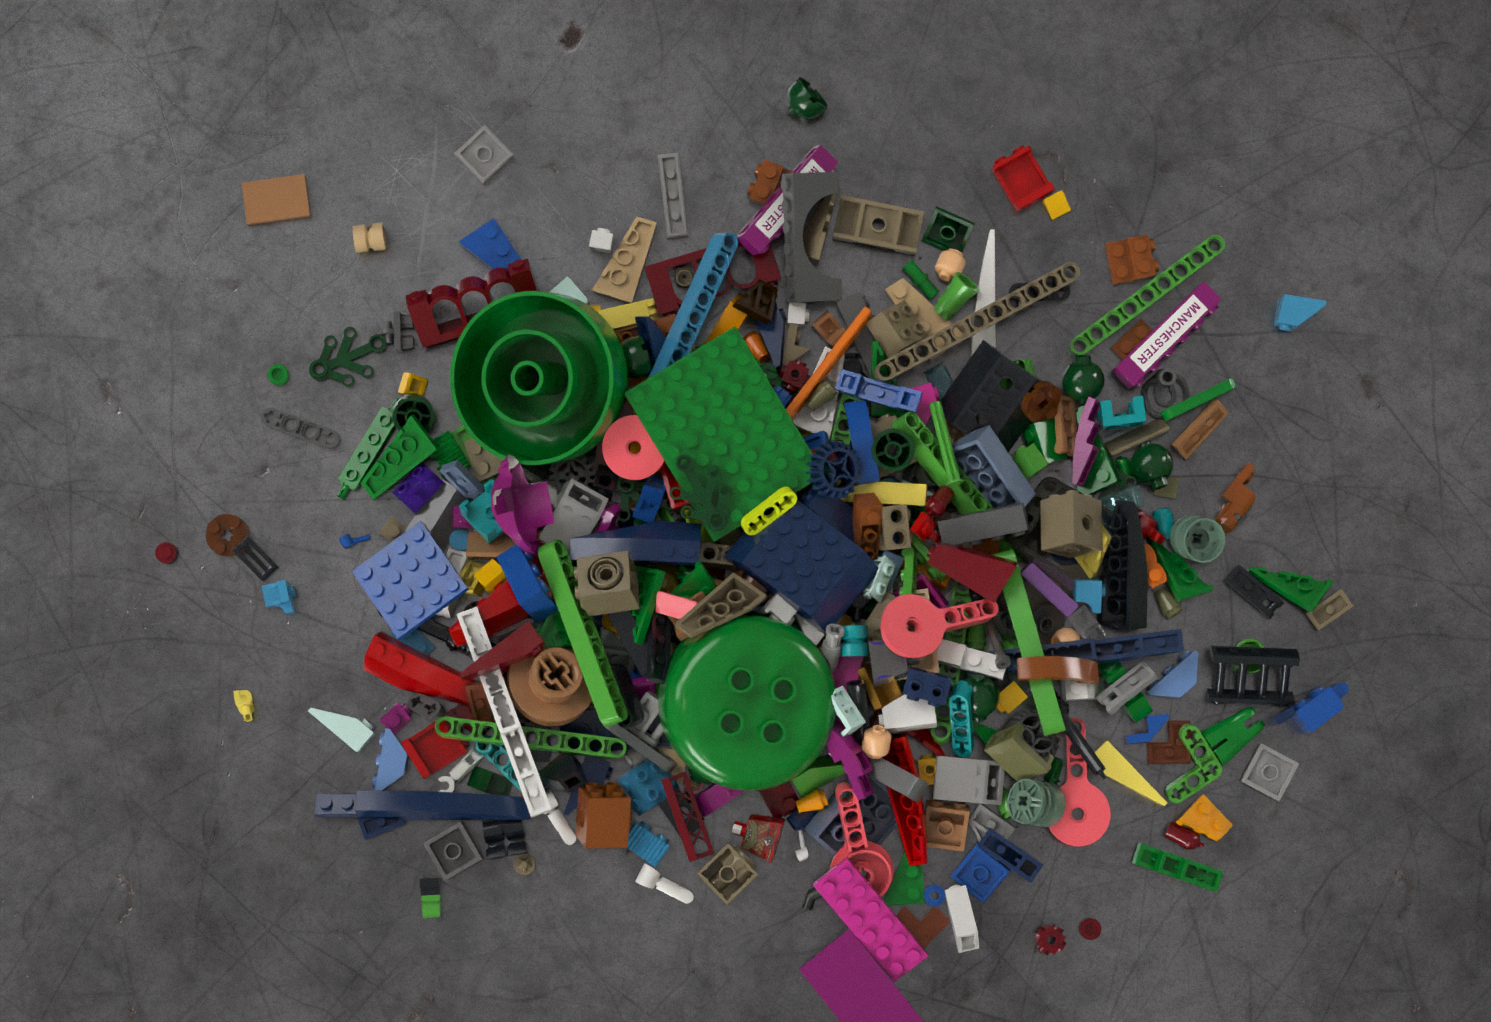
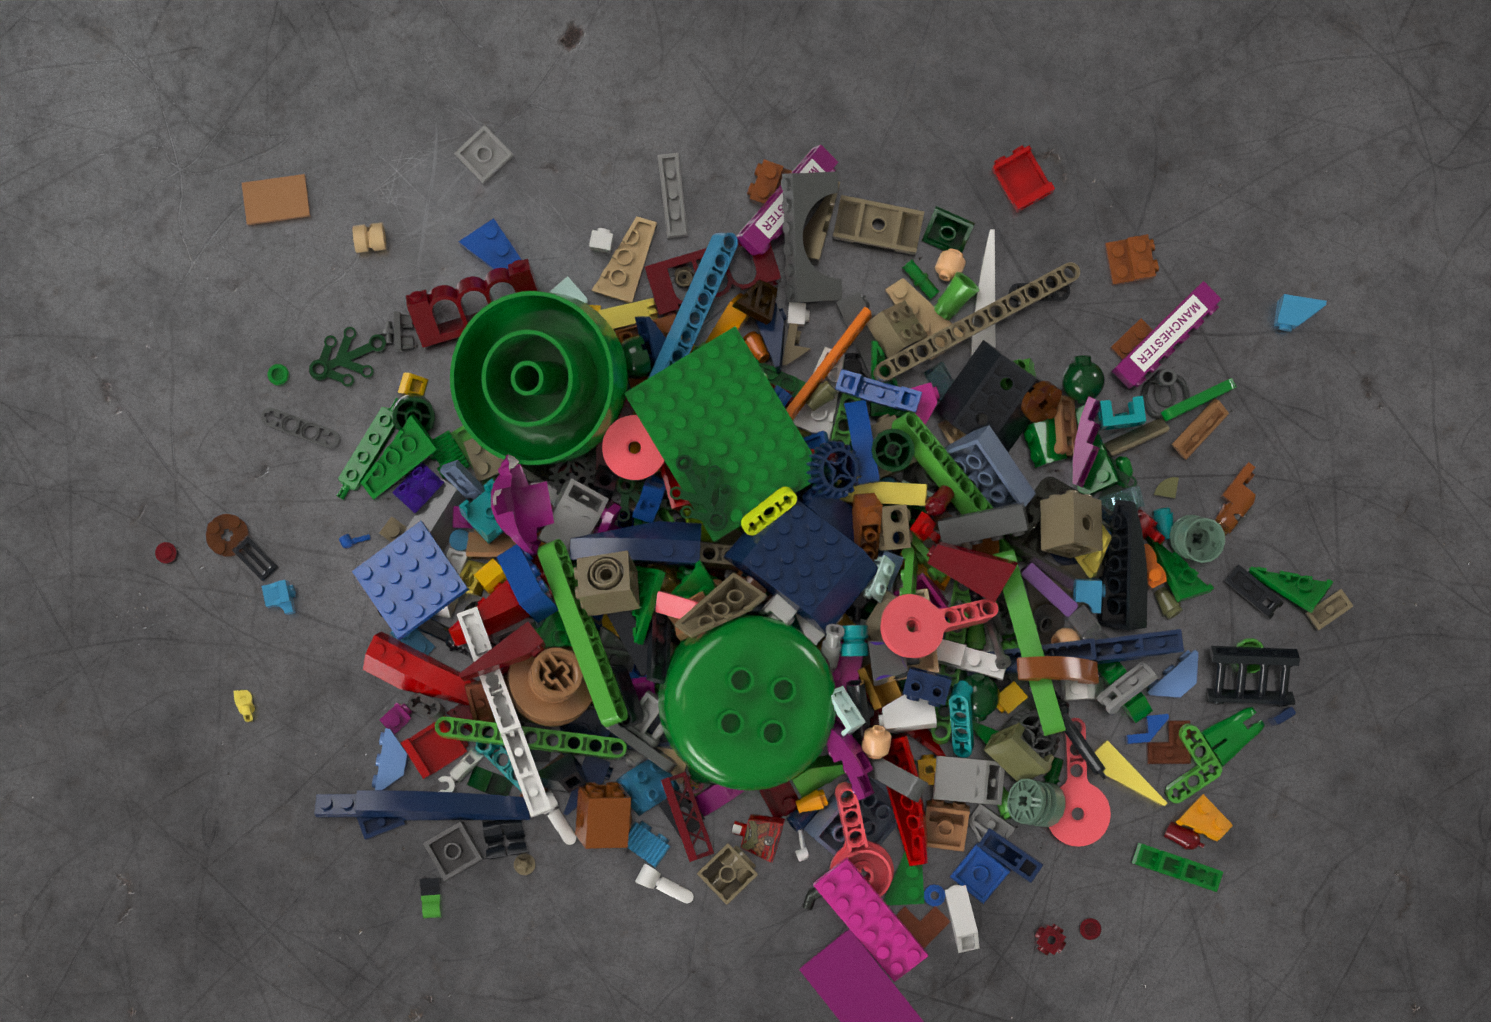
light aqua slope [308,708,376,753] -> none
dark red brick [779,360,811,392] -> none
dark green cylinder [787,77,828,119] -> none
medium nougat bracket [811,310,846,346] -> none
bright green axle [929,401,964,486] -> none
bright green brick [1010,443,1049,481] -> none
yellow slope [1043,190,1071,220] -> none
bright green beam [1069,235,1225,357] -> none
dark green brick [1131,441,1174,491] -> none
light grey plate [1240,743,1299,802] -> none
blue hinge [1291,682,1349,734] -> none

